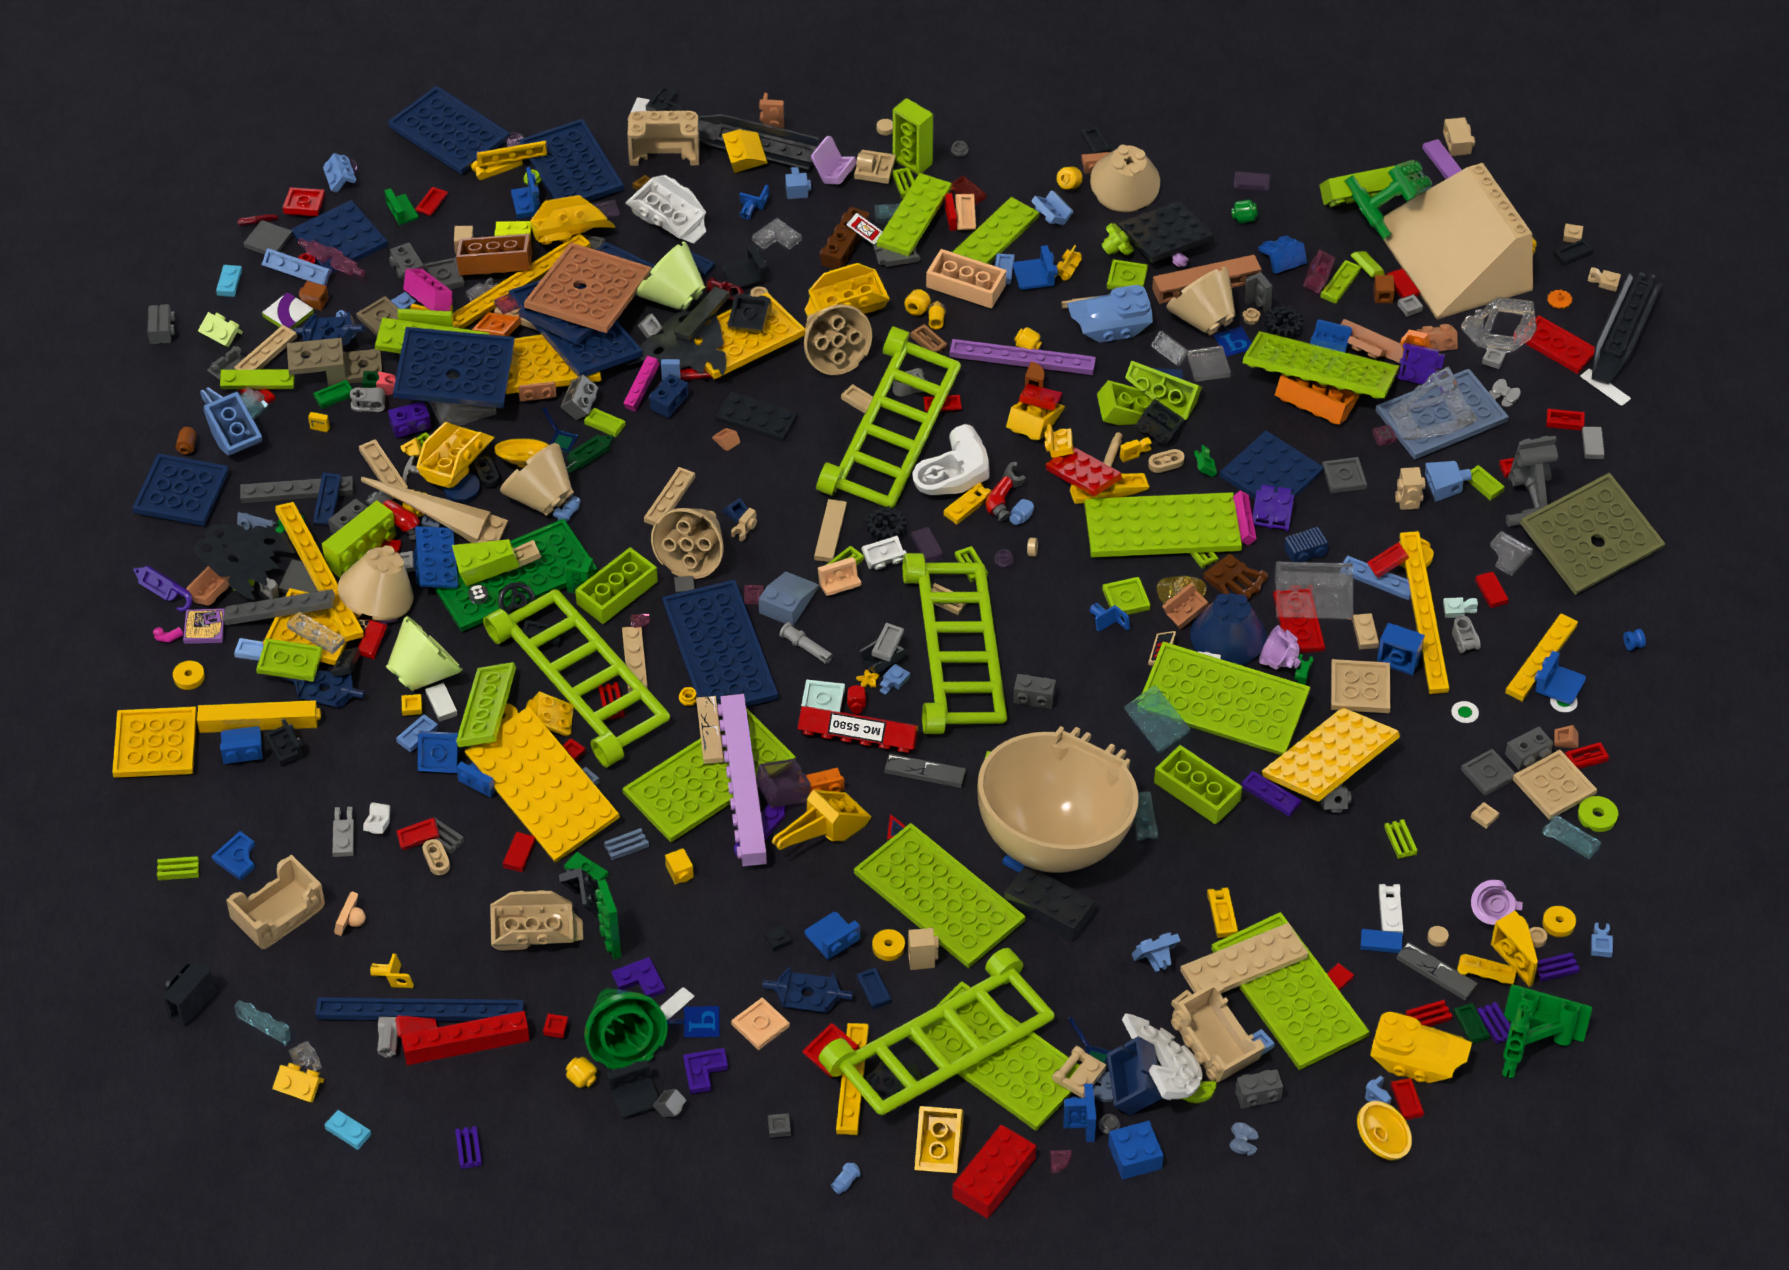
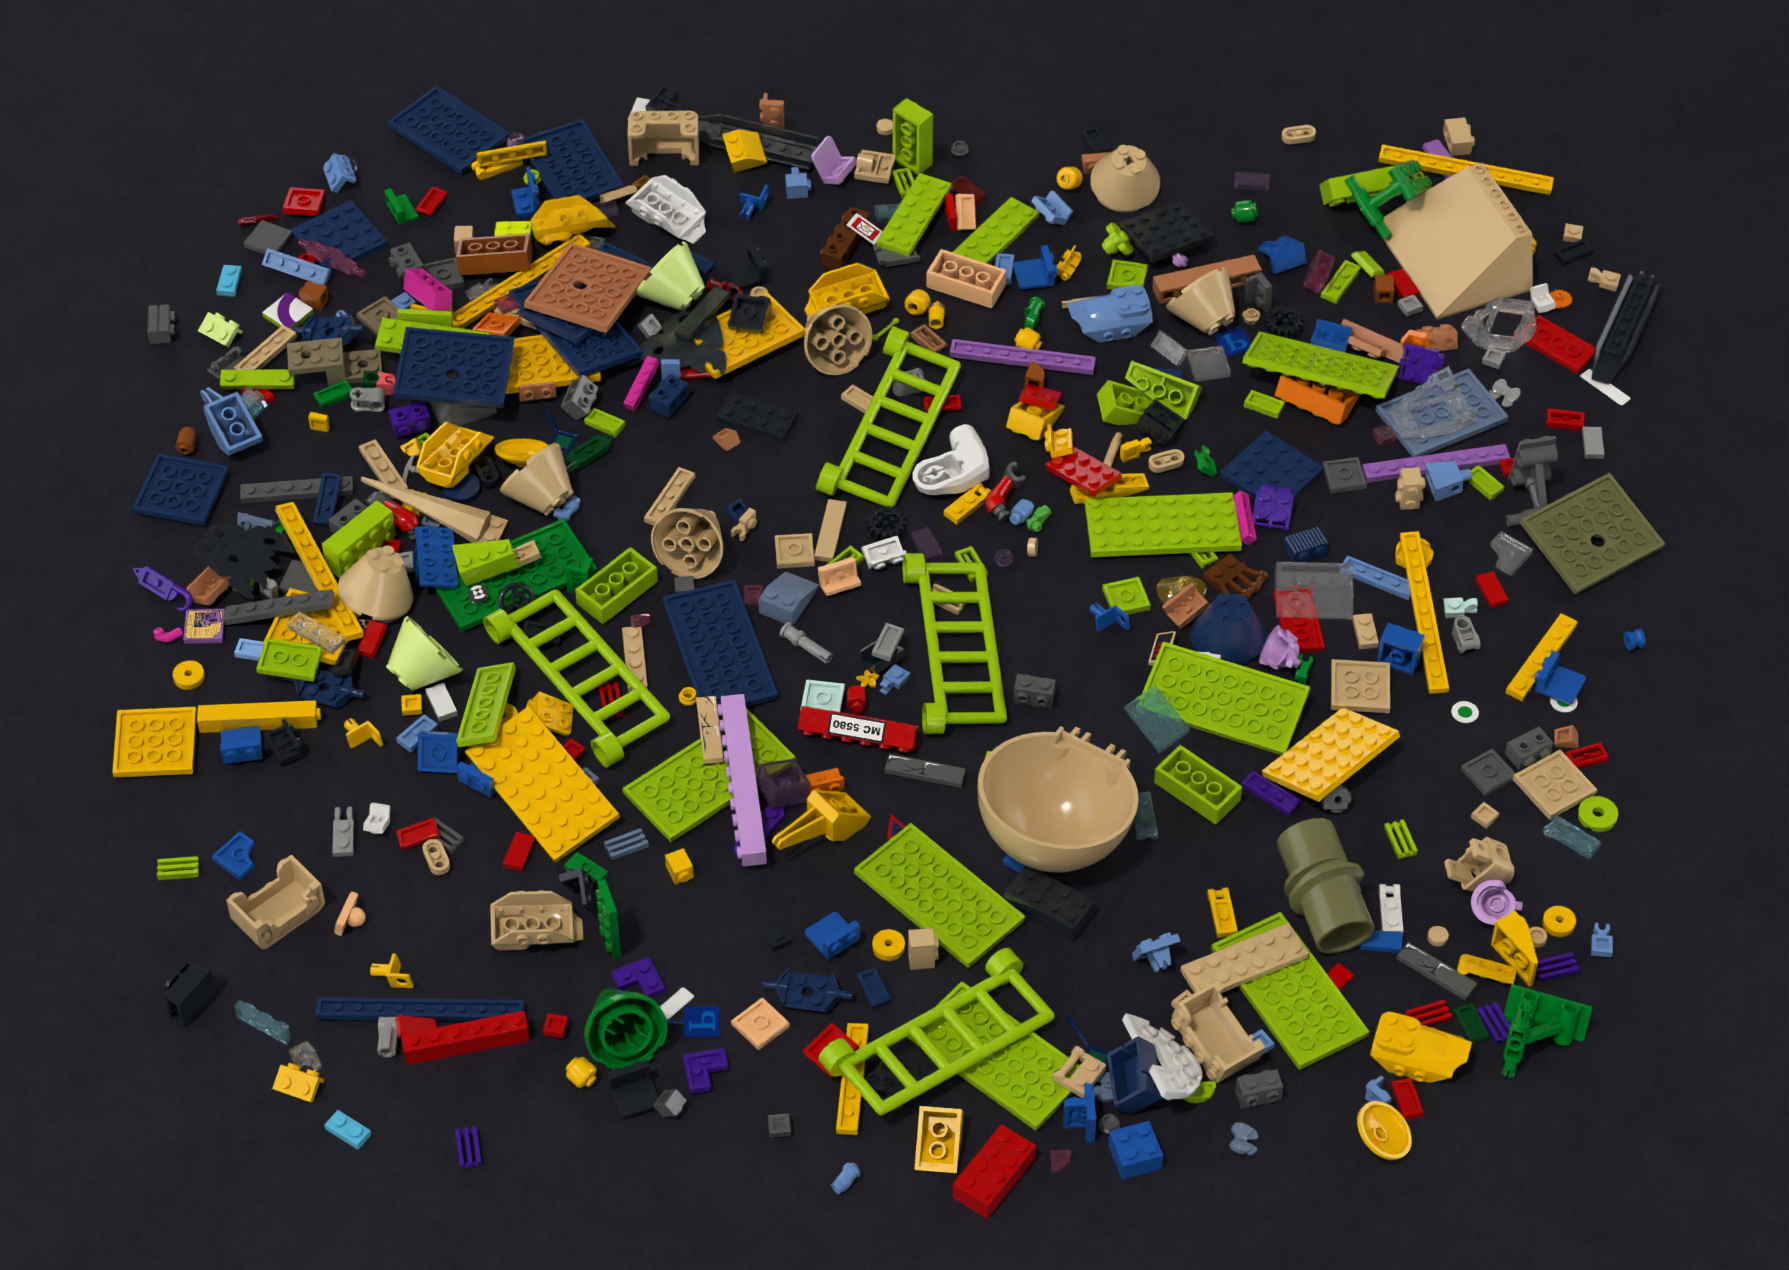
clear plate [752,218,802,249] -> none
red tile [1367,542,1409,578] -> none
none -> yellow bracket [344,718,383,748]
none -> tan tile [599,185,637,202]
none -> tan tile [775,533,815,569]
none -> lime hinge [872,318,900,342]
none -> green connector [1024,296,1045,330]
none -> bright green arm [1026,505,1051,532]
none -> lime tile [1244,390,1285,419]
none -> olive piece [1277,818,1375,954]
none -> tan plate [1282,125,1316,144]
none -> medium lavender plate [1362,444,1510,483]
none -> yellow plate [1378,145,1554,195]
none -> tan piece [1444,837,1514,892]
none -> white bracket [1530,283,1556,313]

